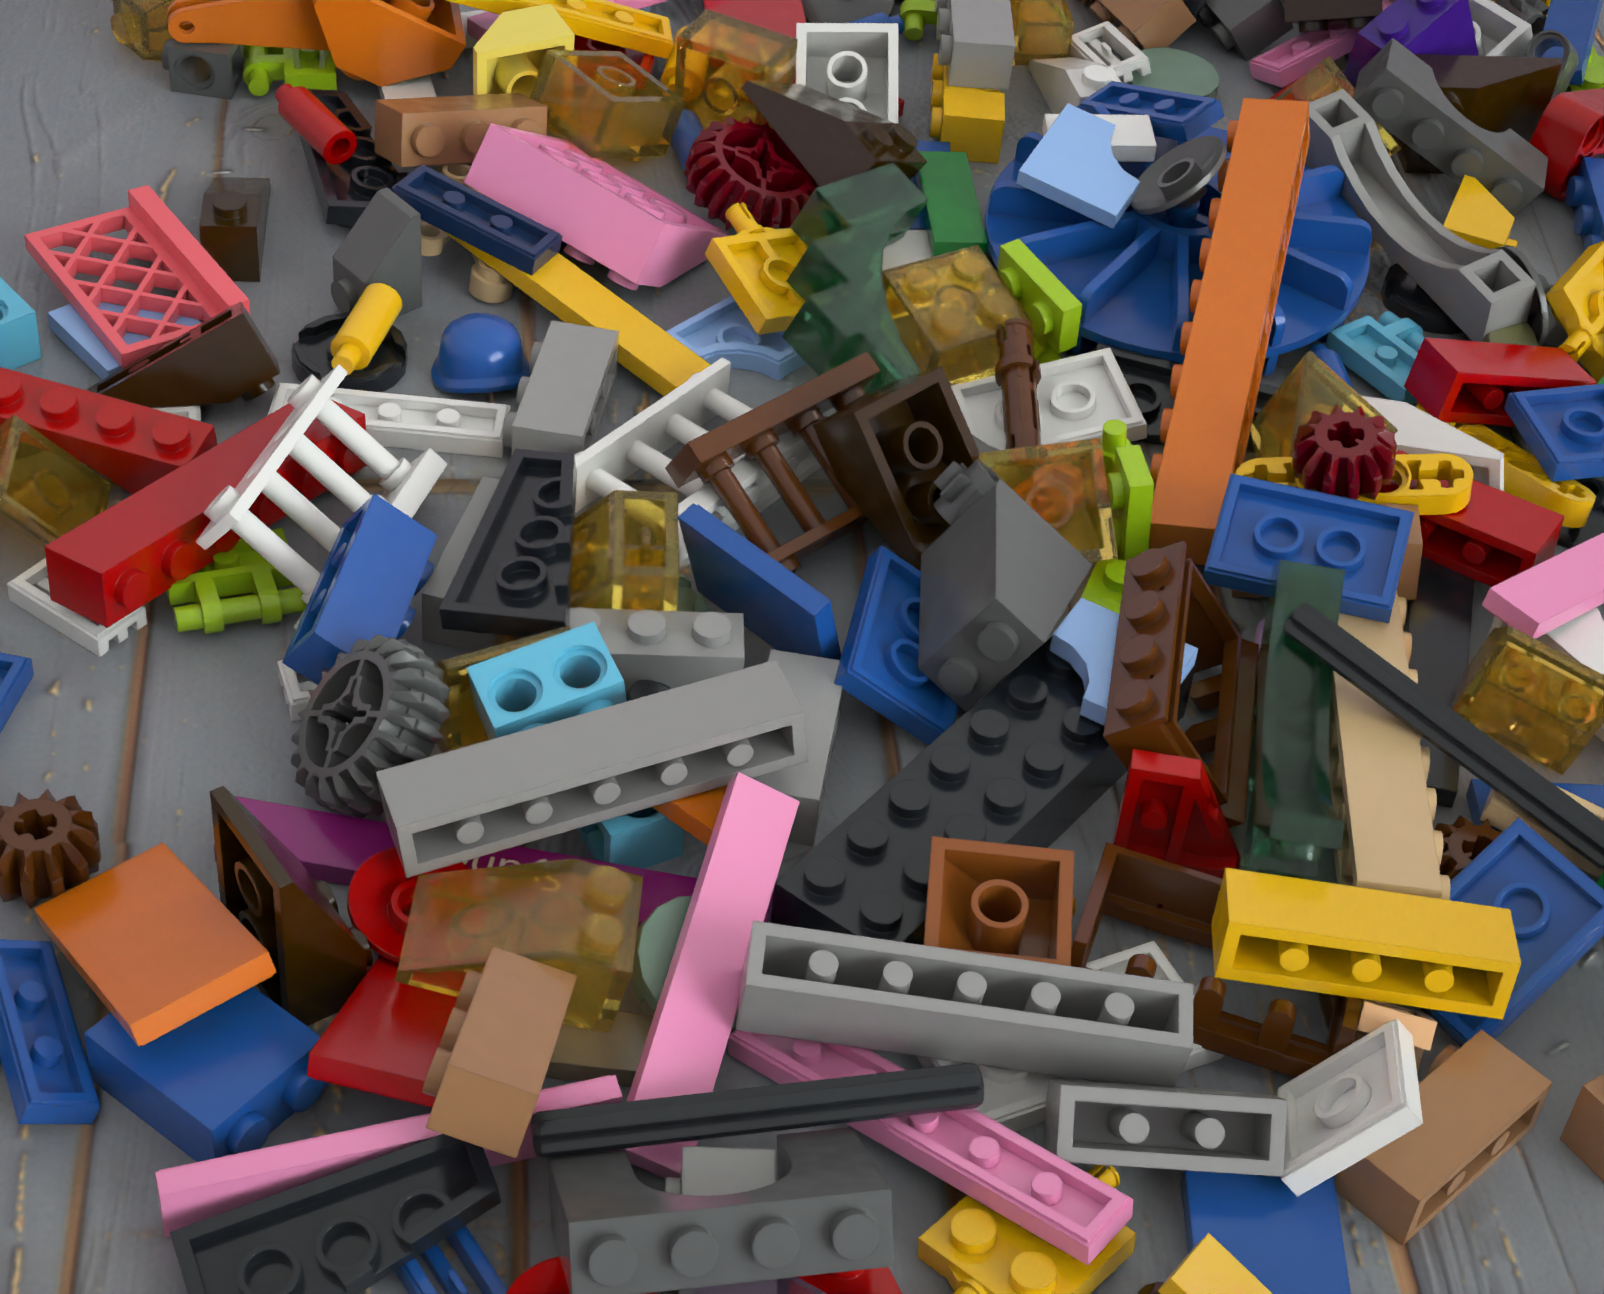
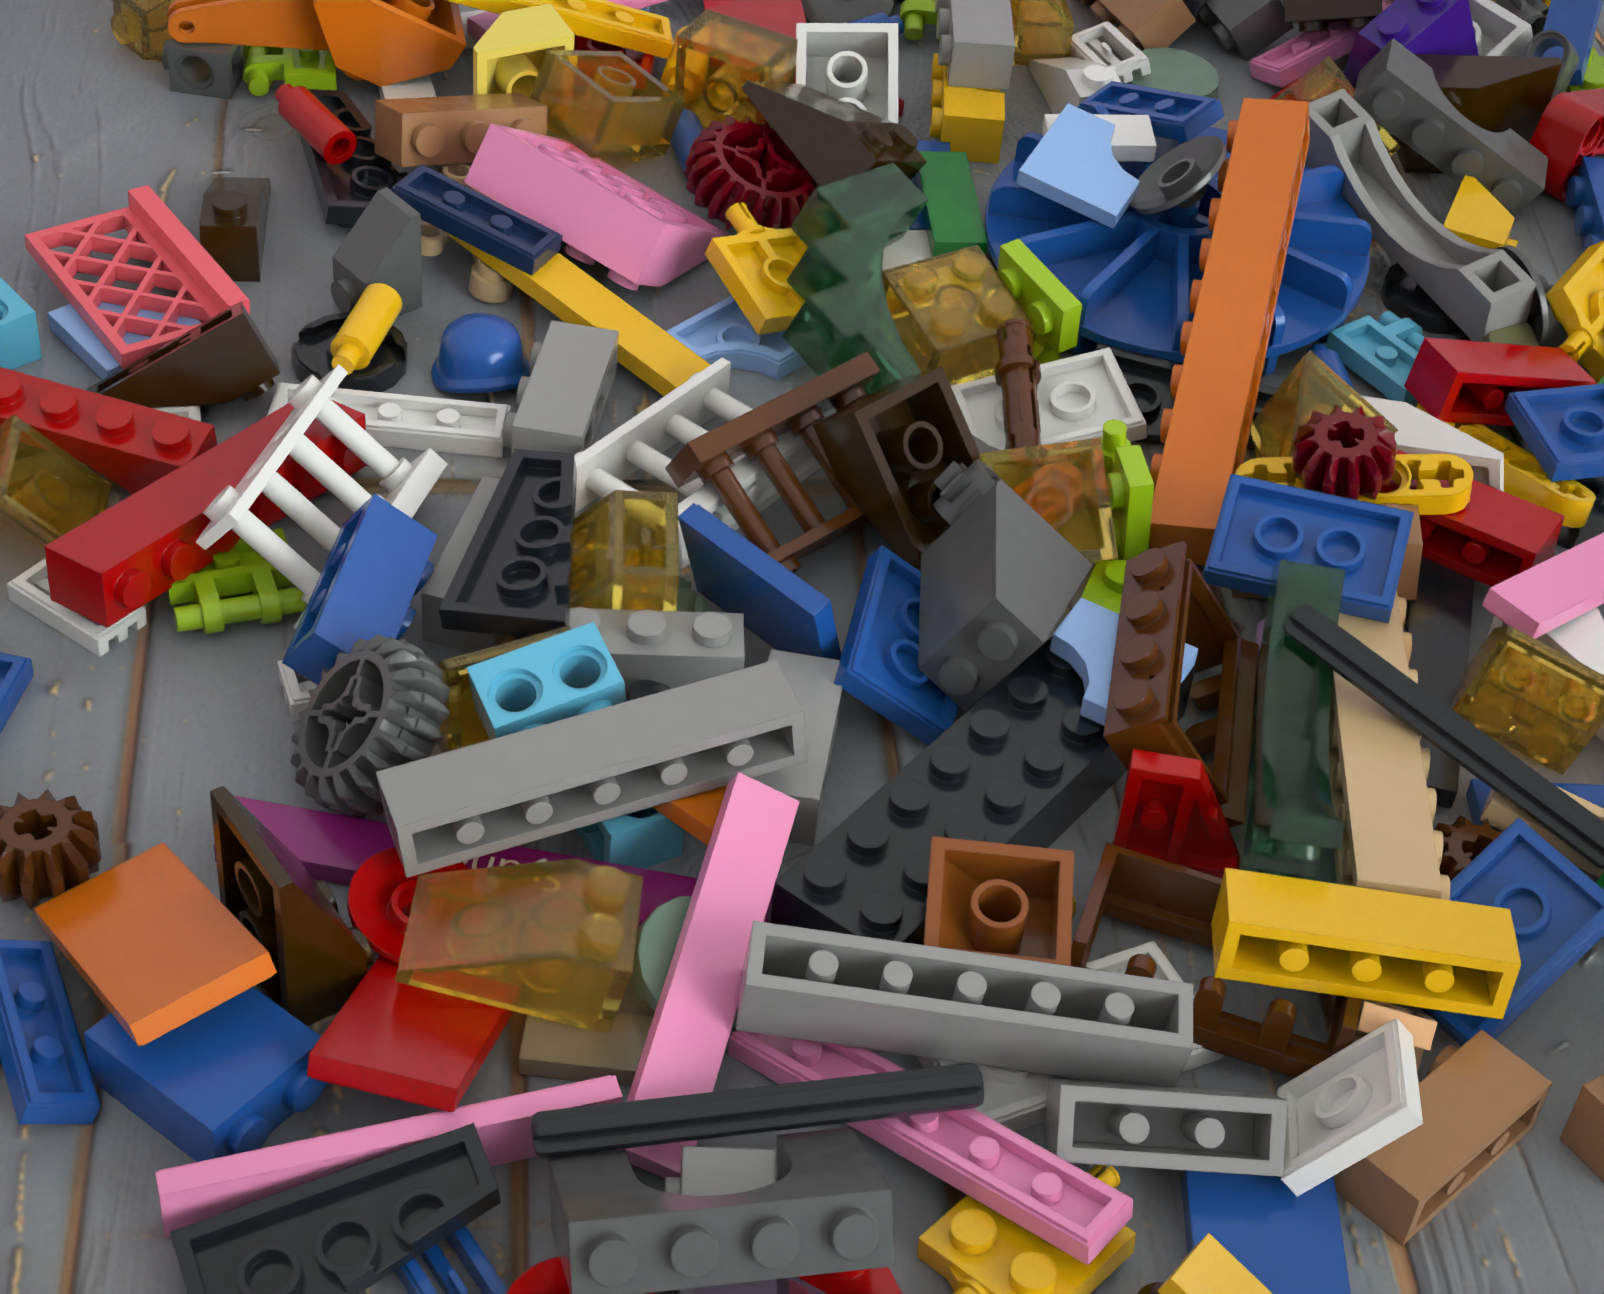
medium nougat brick [421,946,578,1159] -> none

